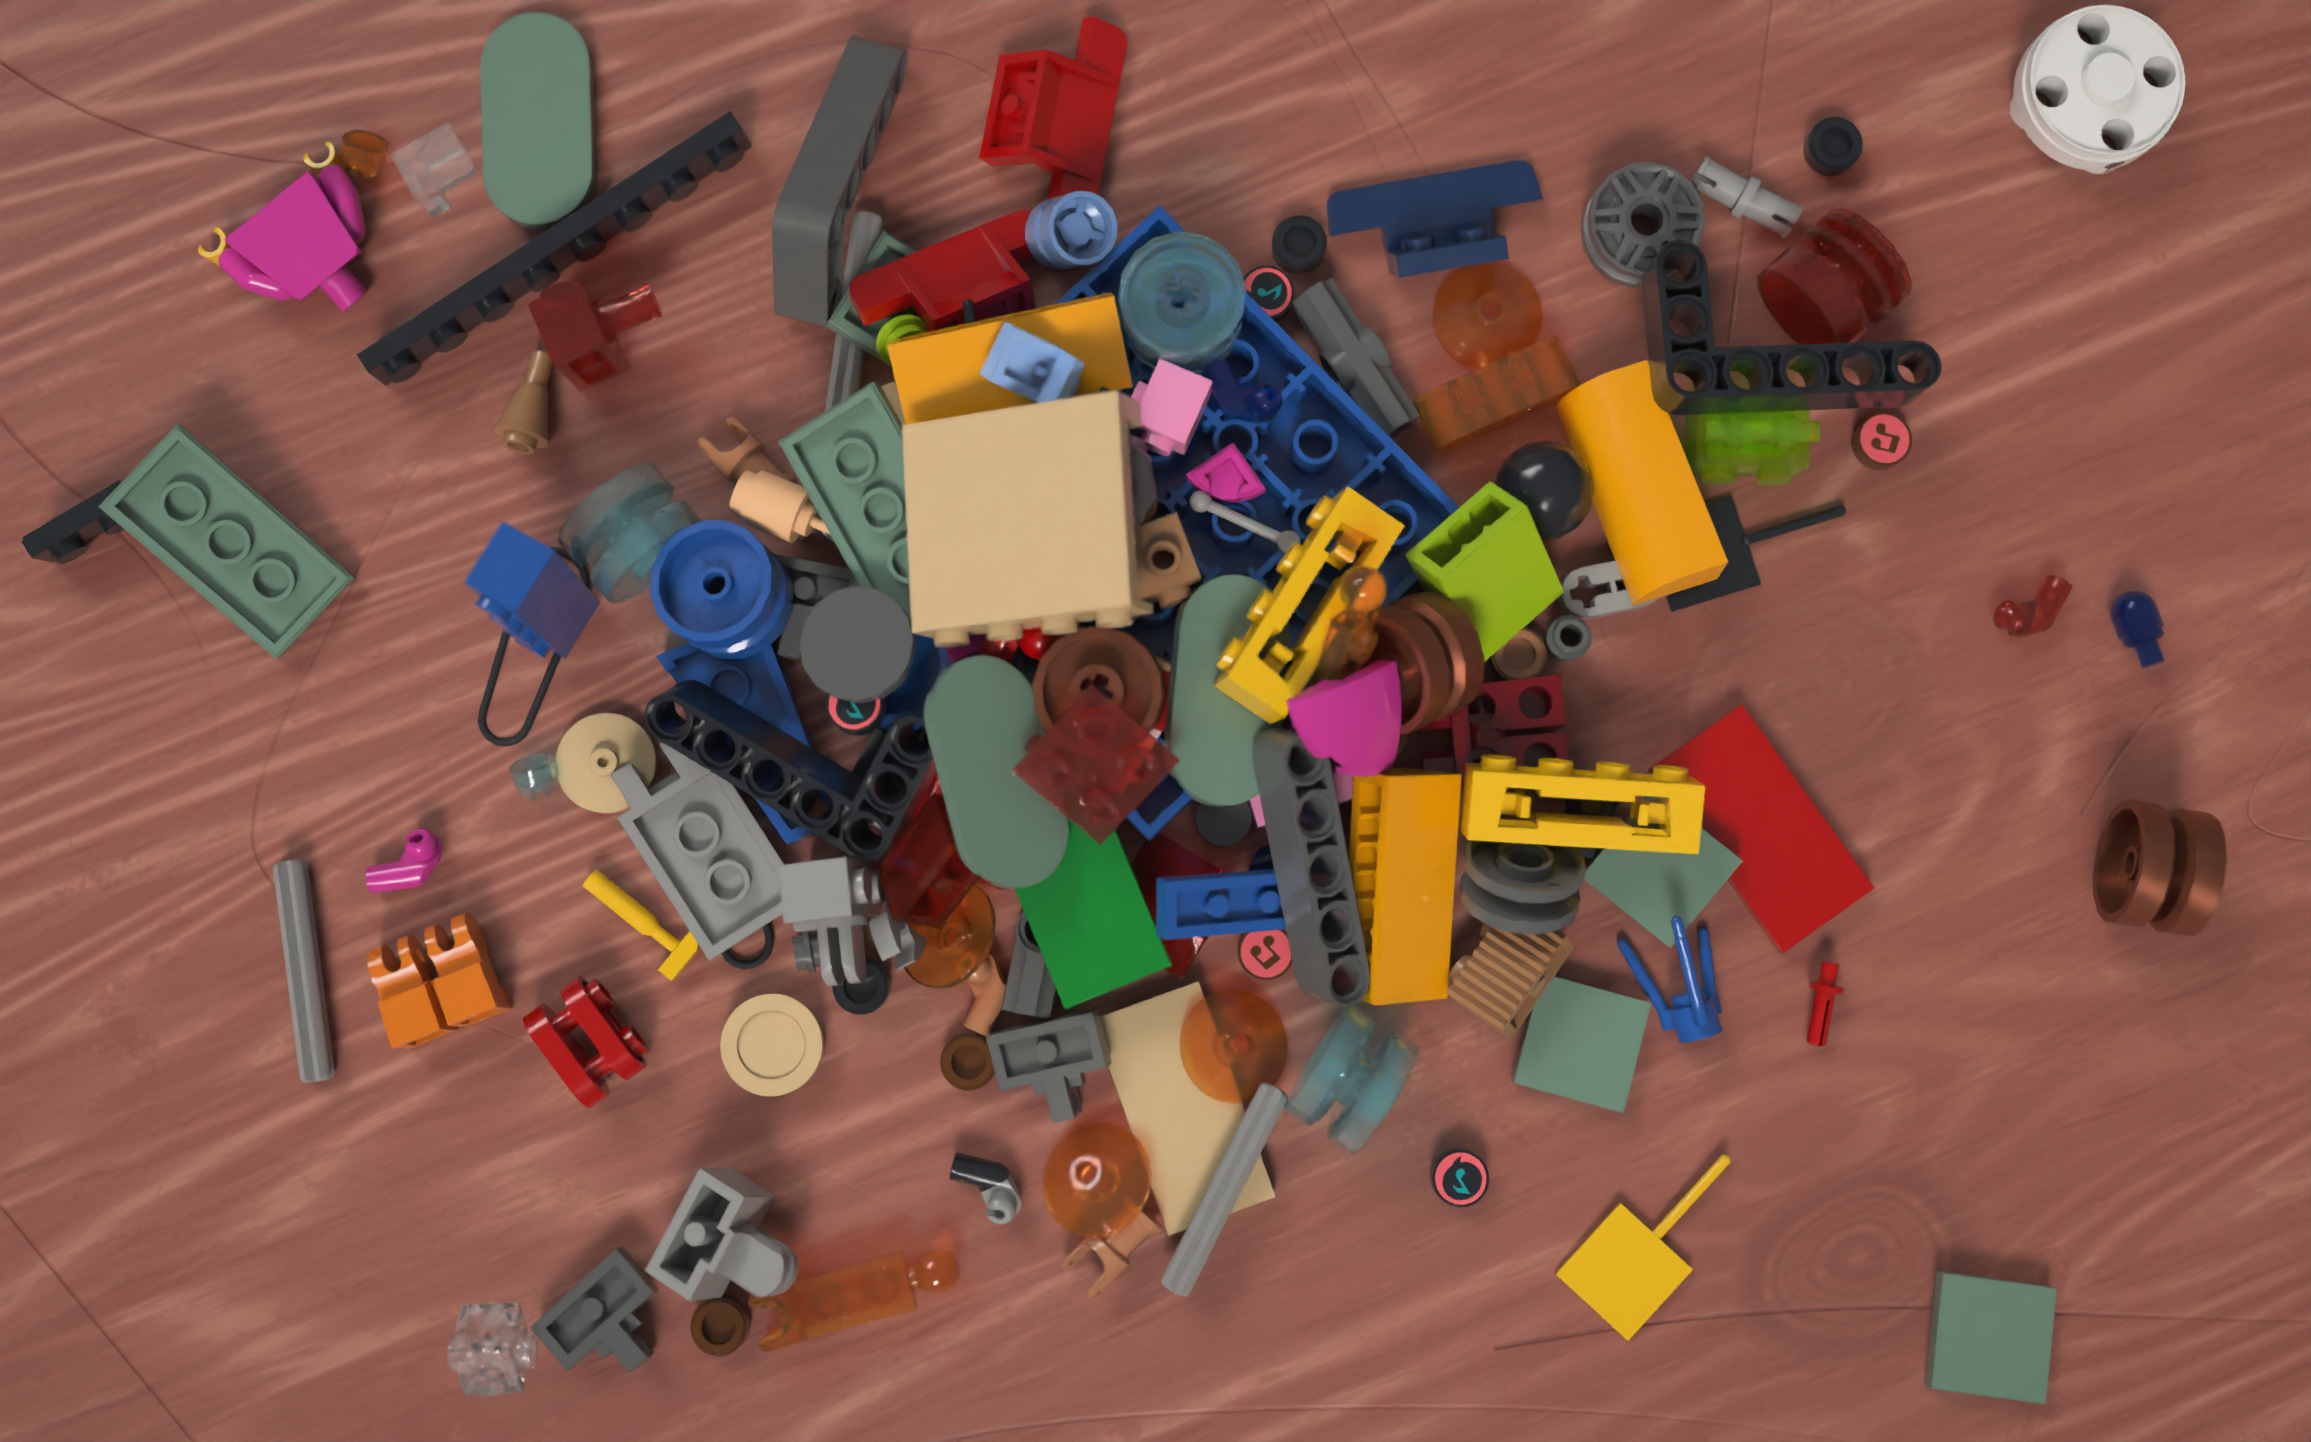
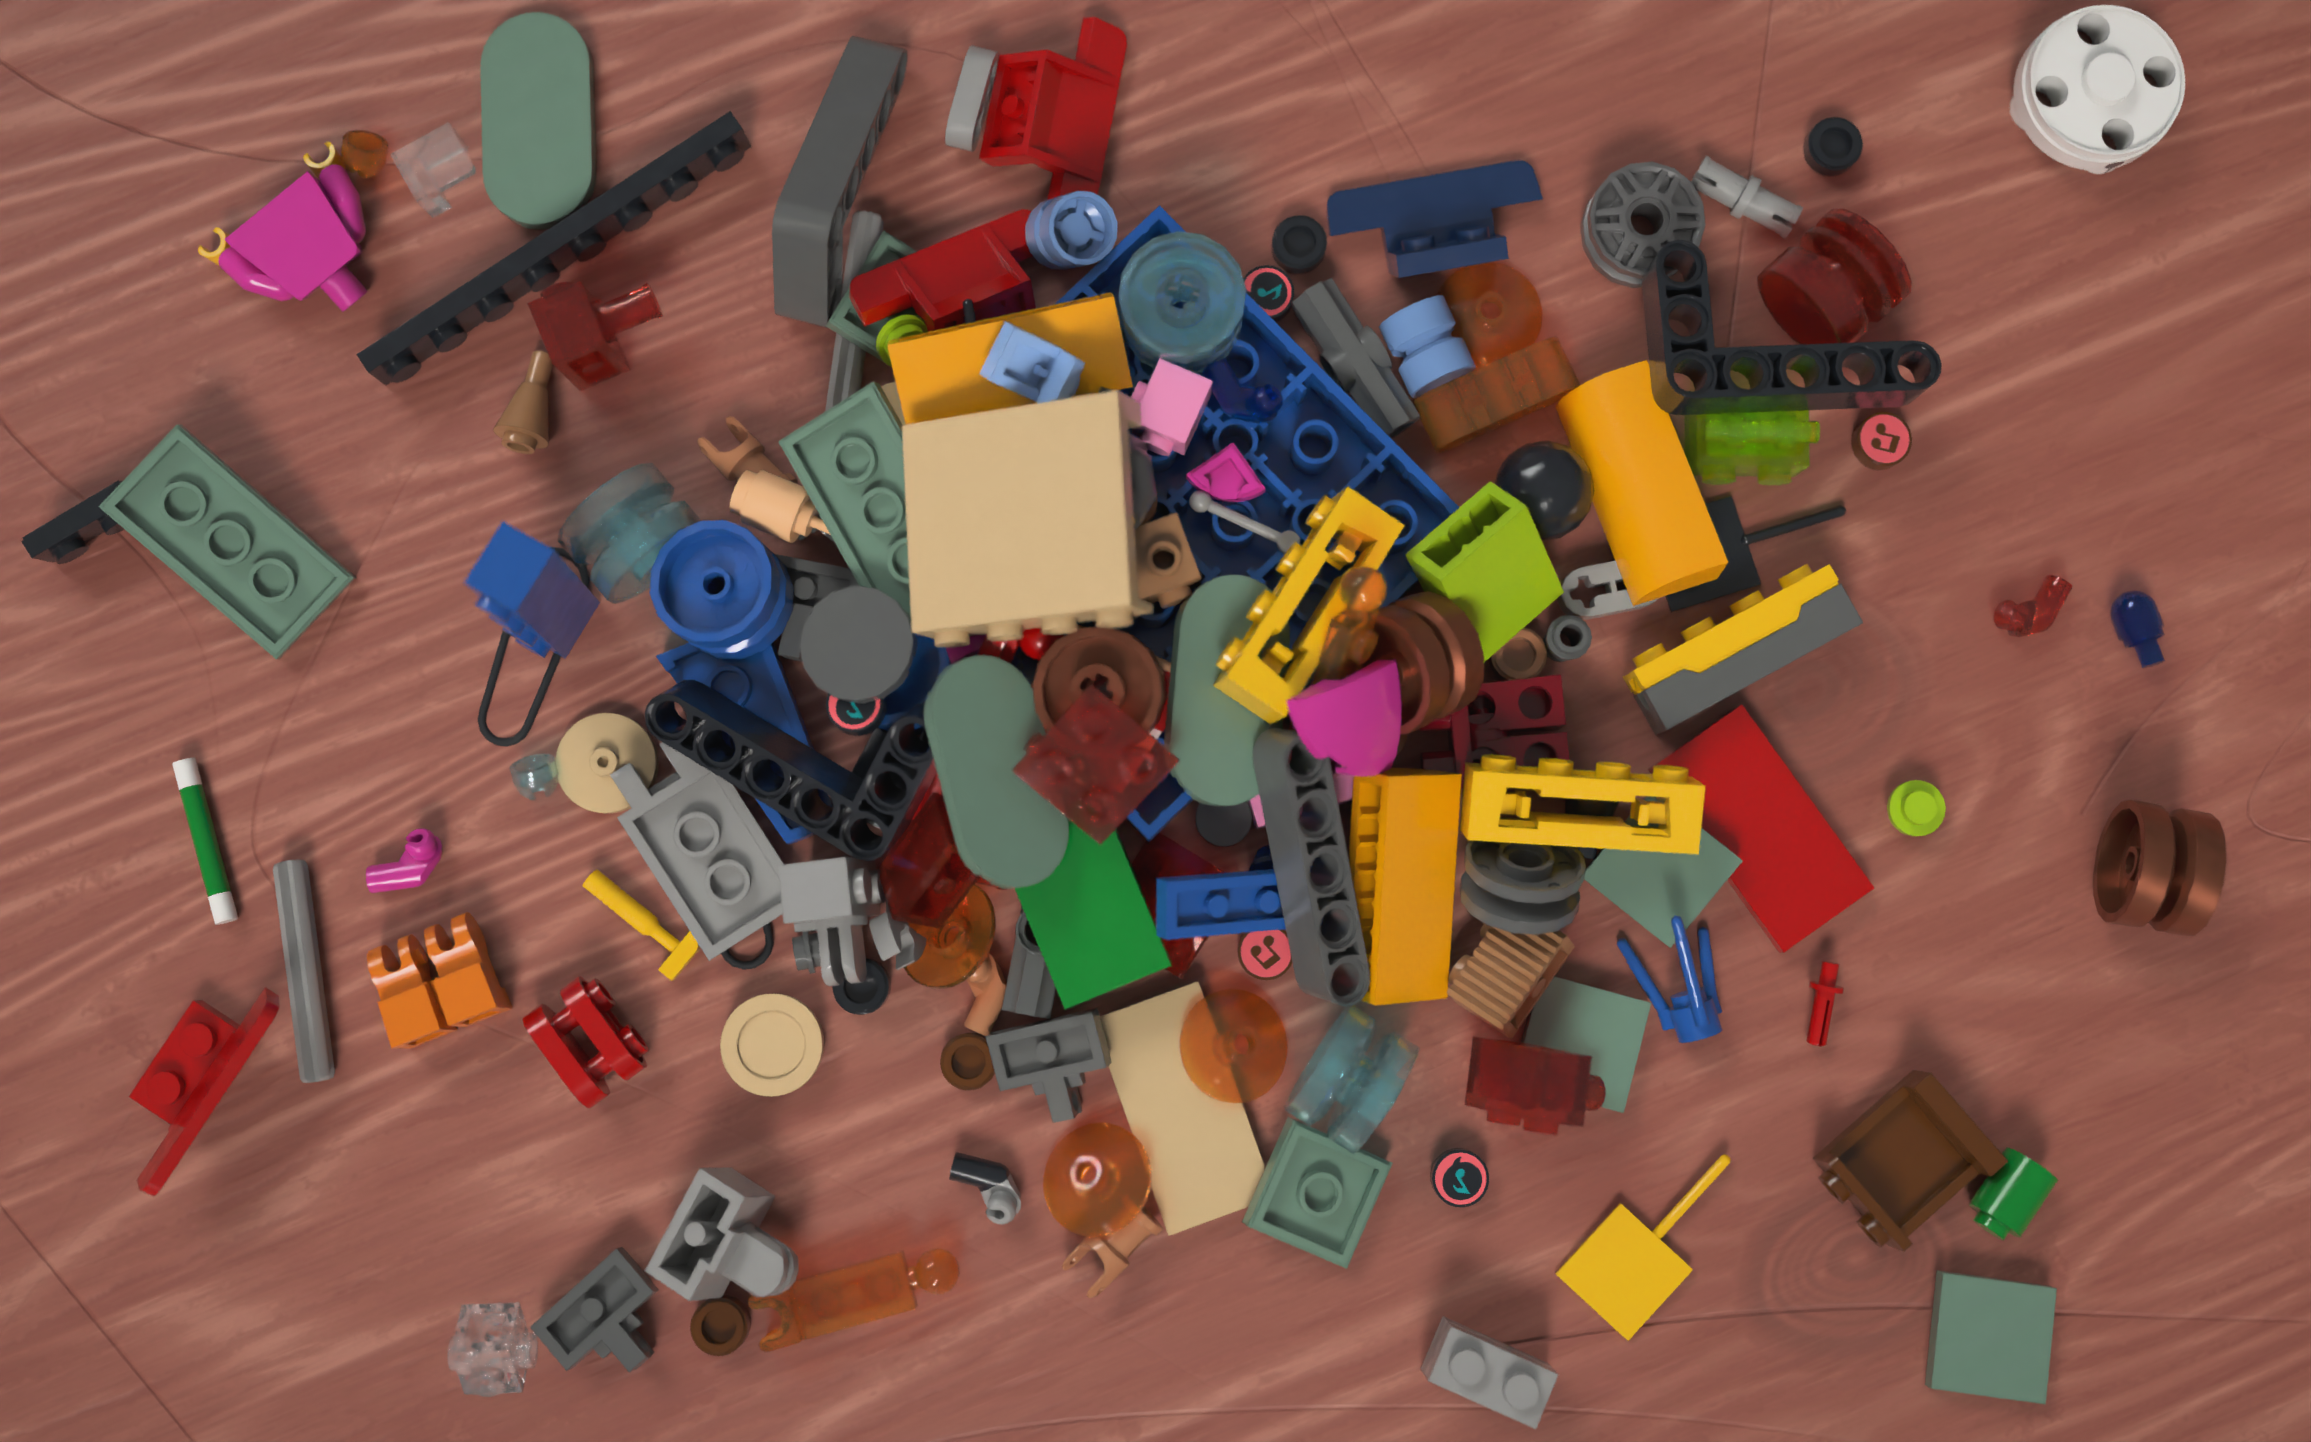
light grey axle [1162,1082,1288,1297] -> none
none -> red plate [129,987,279,1197]
none -> green bar [172,758,238,925]
none -> light grey beam [945,45,999,152]
none -> sand green tile [1242,1117,1393,1269]
none -> medium blue wheel [1379,295,1476,398]
none -> light grey brick [1421,1316,1559,1429]
none -> clear red brick [1464,1036,1606,1135]
none -> piece [1623,564,1863,735]
none -> reddish brown panel [1813,1070,2008,1252]
none -> lime plate [1887,780,1946,837]
none -> green brick [1969,1147,2058,1241]

